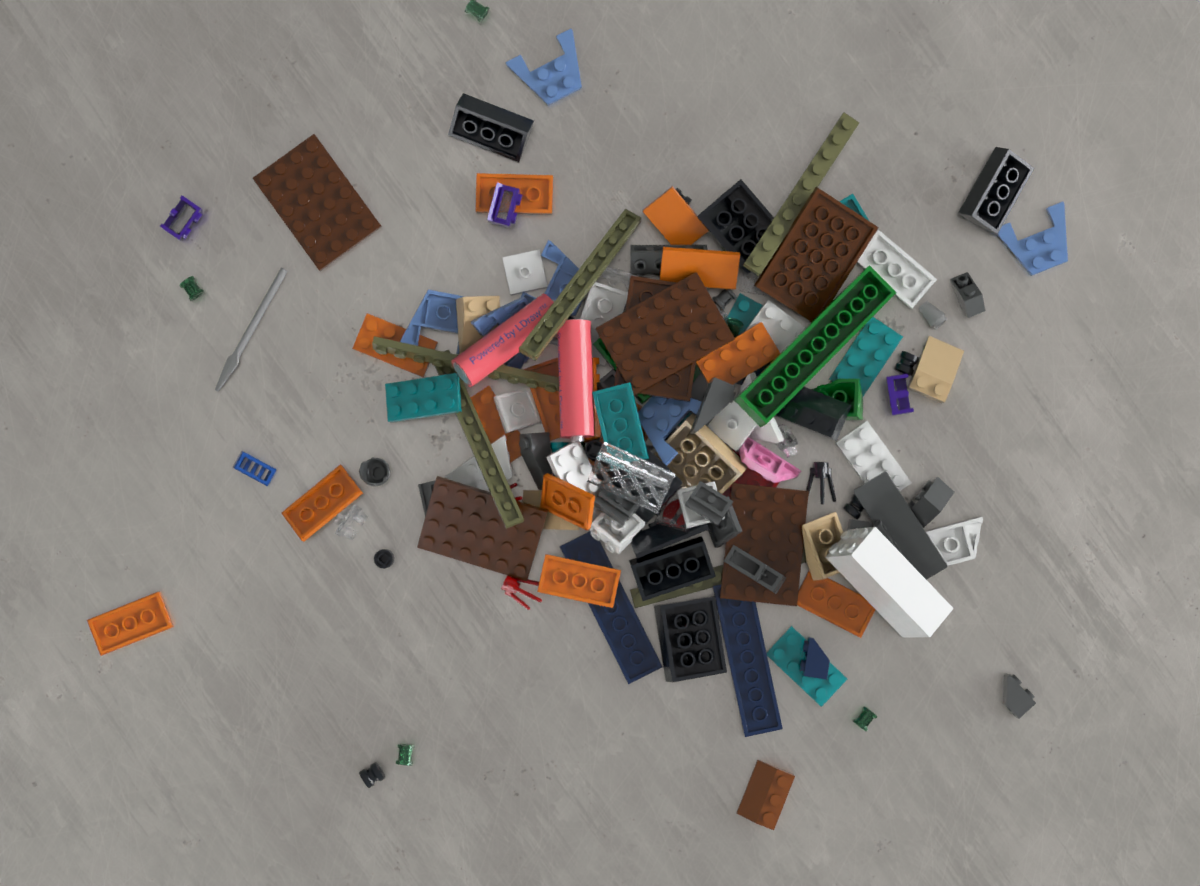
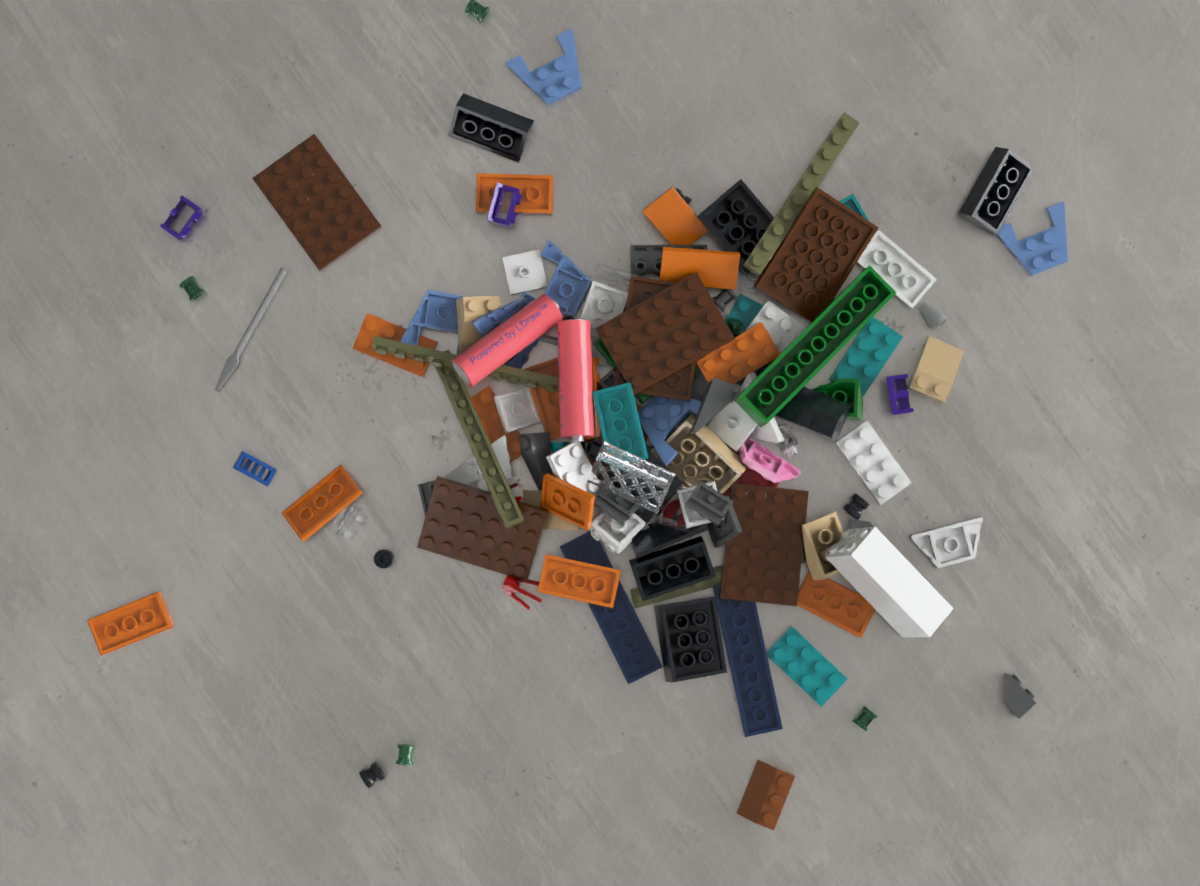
dark grey hair [359,457,390,486] -> none
teal plate [385,373,462,422] -> none
olive plate [519,209,641,361] -> none
dark grey slope [724,545,786,594] -> none
dark blue slope [800,637,830,680] -> none
black plant [806,462,836,505] -> none
dark grey bracket [854,471,947,580] -> none
black wheel [894,351,920,376] -> none
dark grey brick [908,477,954,528] -> none
dark grey slope [950,272,986,318] -> none

